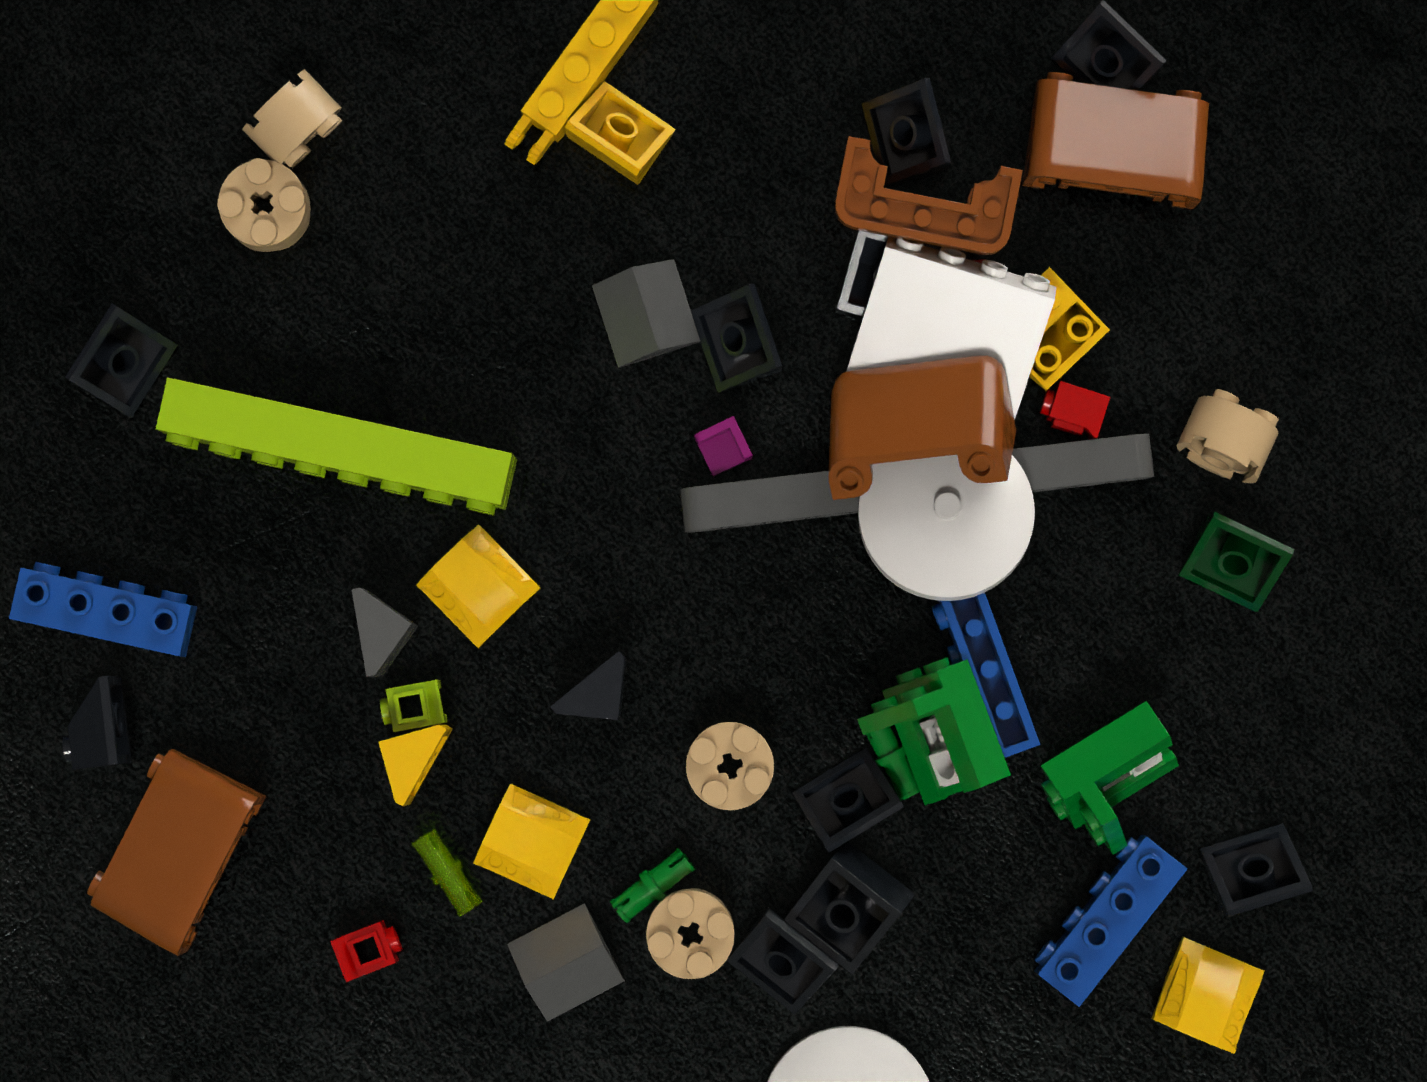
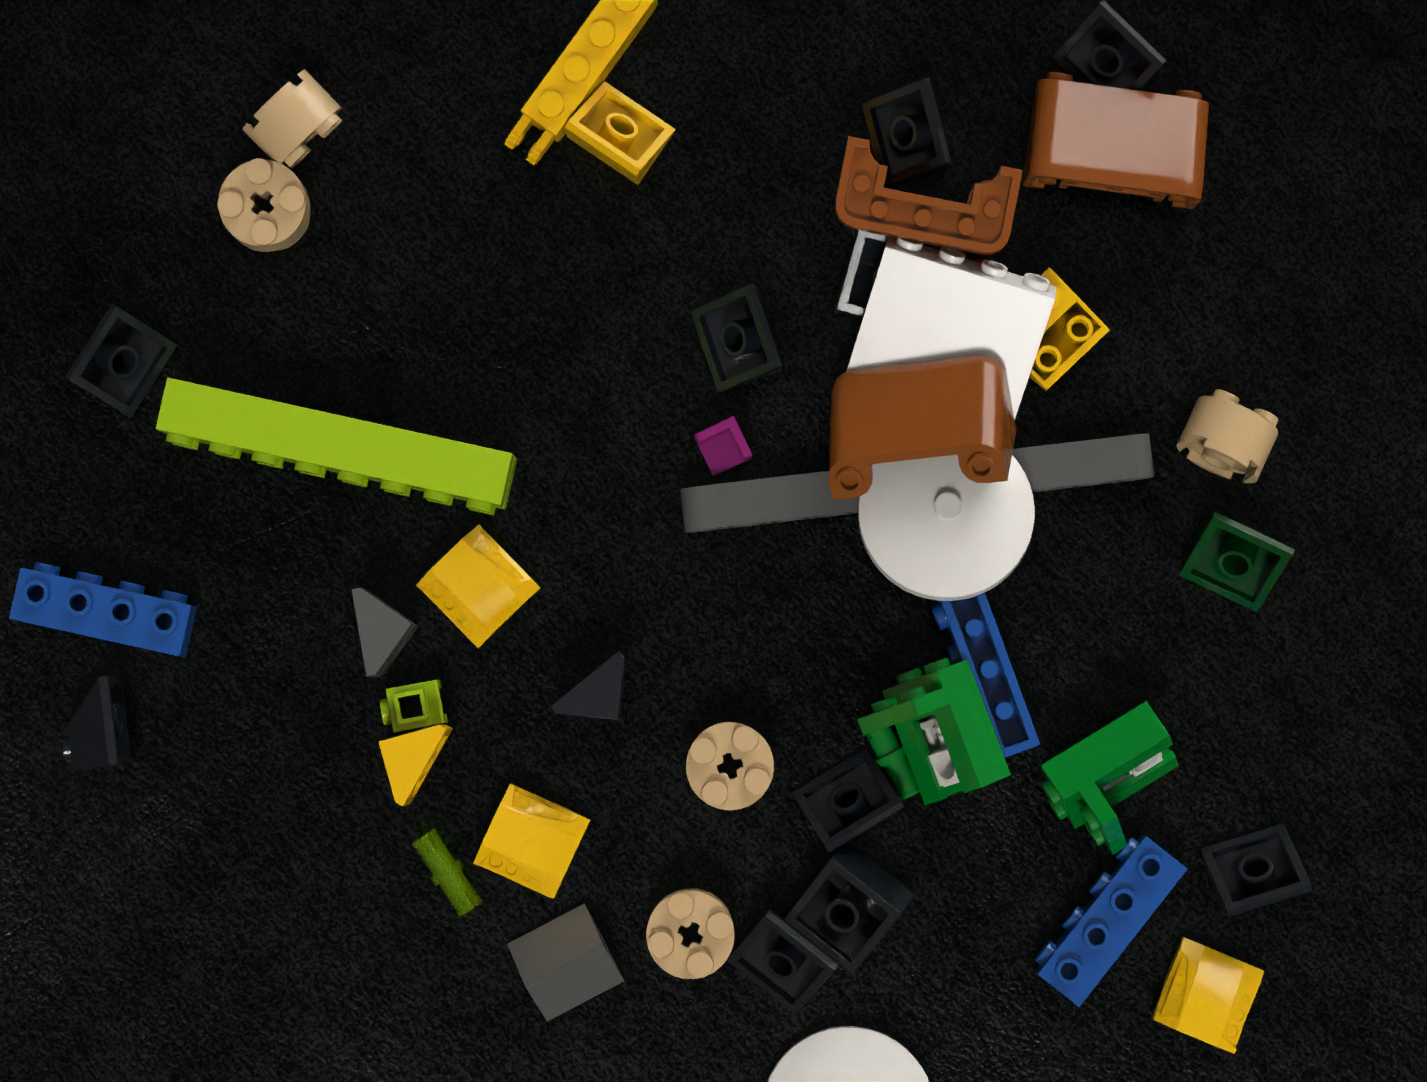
dark orange windscreen [87,749,266,956] -> none
red window [330,920,402,982] -> none
dark grey slope [592,259,700,368] -> none
green pin [610,847,696,923] -> none
red window [1040,381,1110,440] -> none

